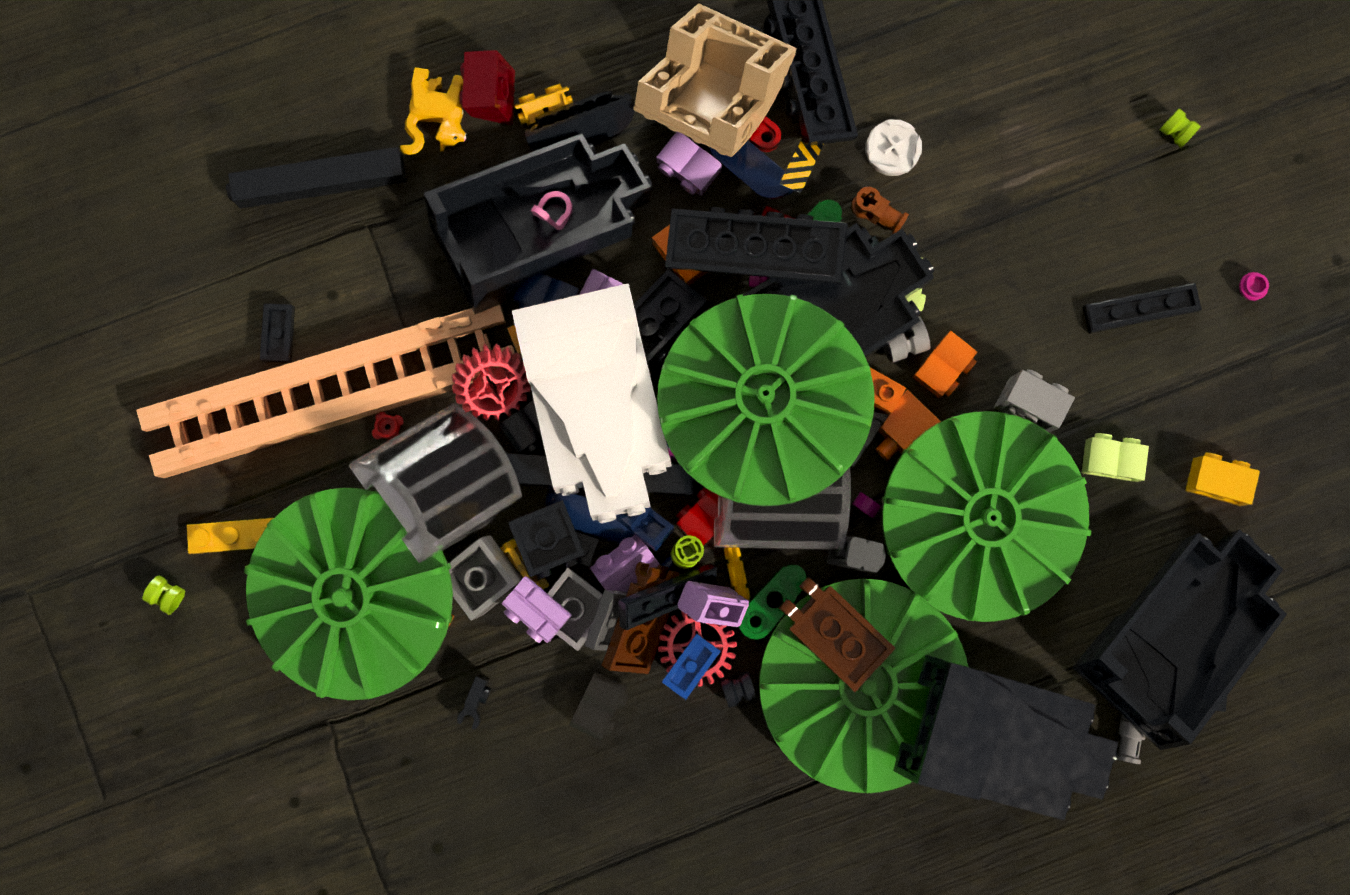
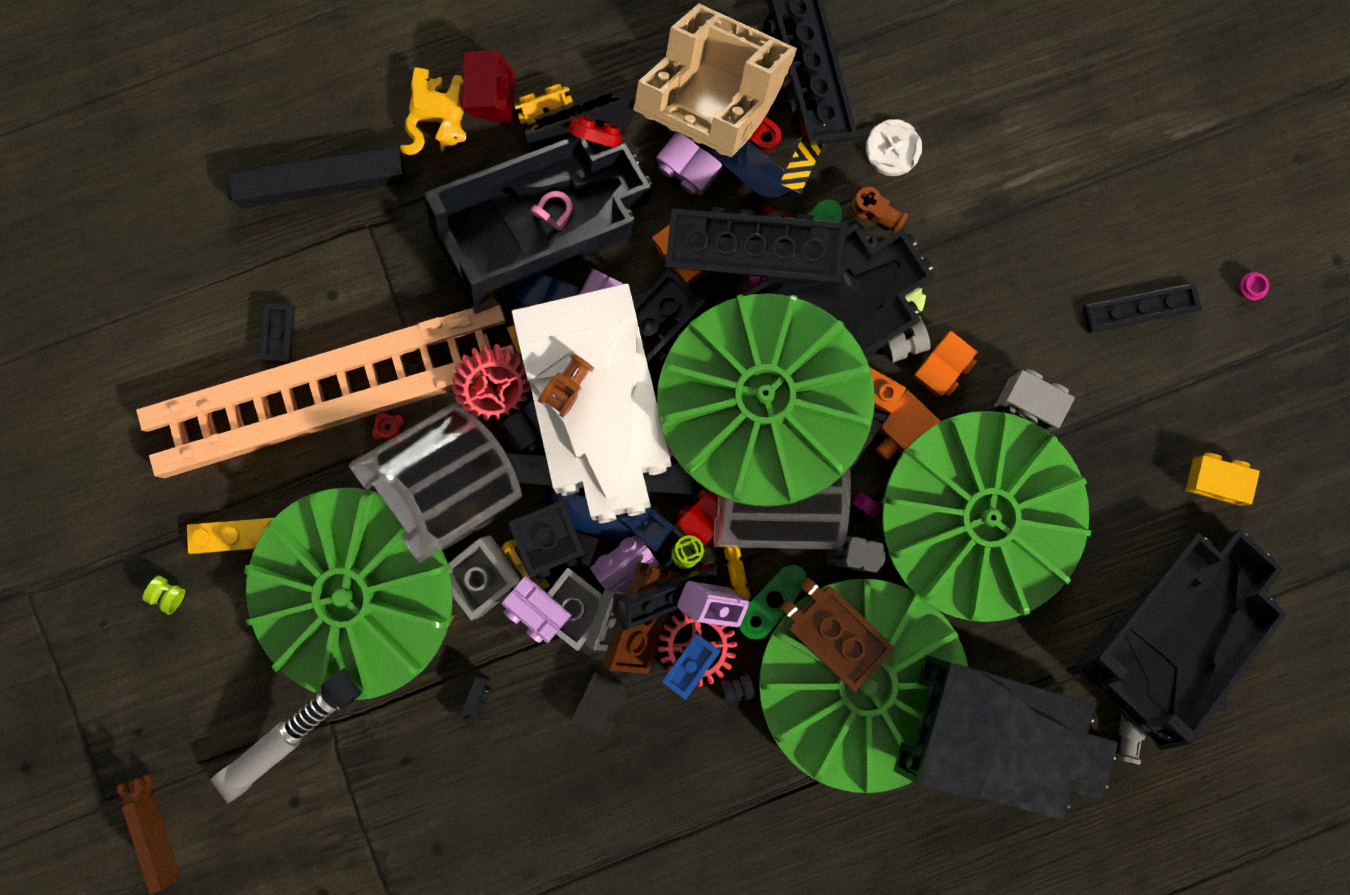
yellowish green brick [1082,433,1149,482] -> none
lime wheel [1159,108,1201,148] -> none
none -> reddish brown tile [117,774,181,895]
none -> piece [210,668,363,804]
none -> dark orange connector [538,353,595,418]
none -> red plate [568,116,624,148]

